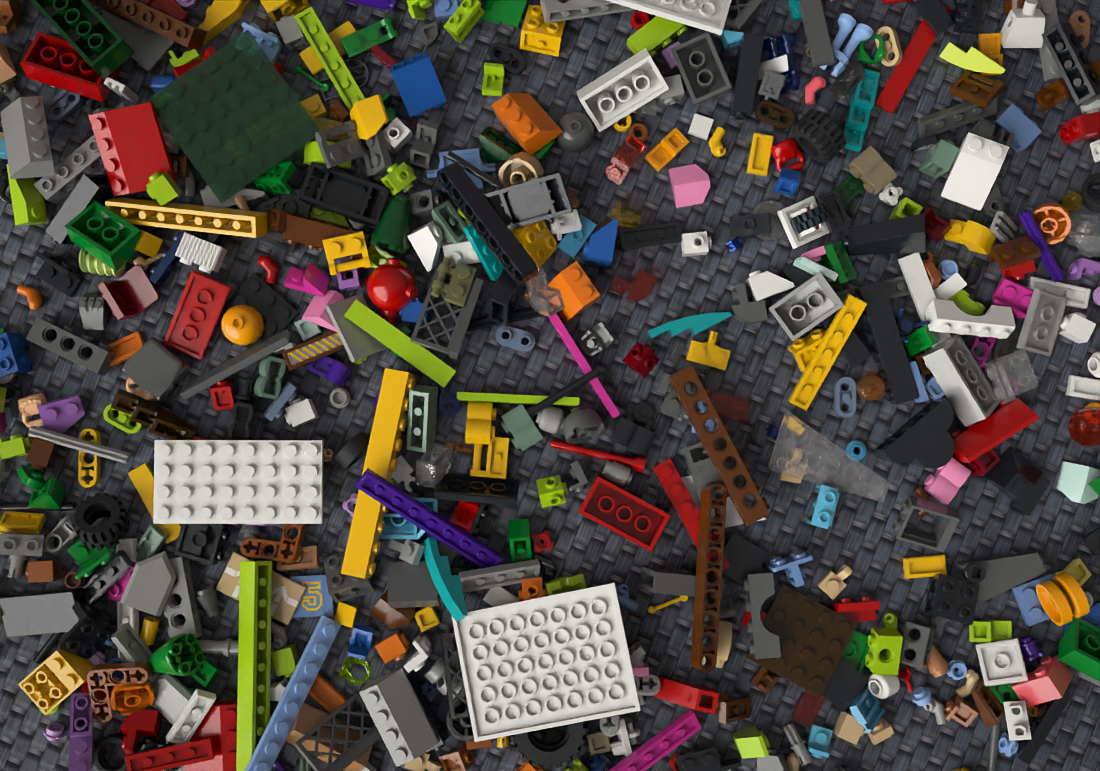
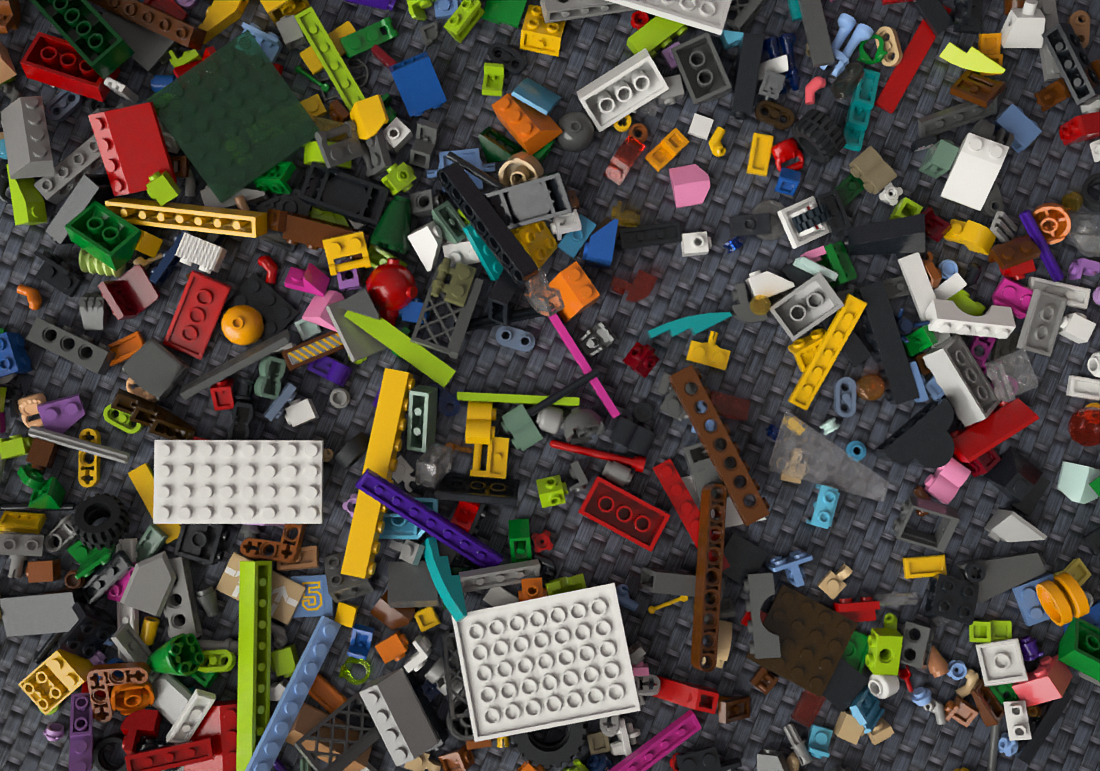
lime slope [732,725,770,759] -> none
none -> lime plate [198,650,236,673]
none -> dark grey slope [338,289,381,320]
none -> dark azure slope [511,77,562,115]
none -> clear yellow plate [750,295,771,316]
none -> light aqua bush [819,417,840,435]
none -> clear pin [873,591,918,607]
none -> light grey slope [984,509,1047,542]

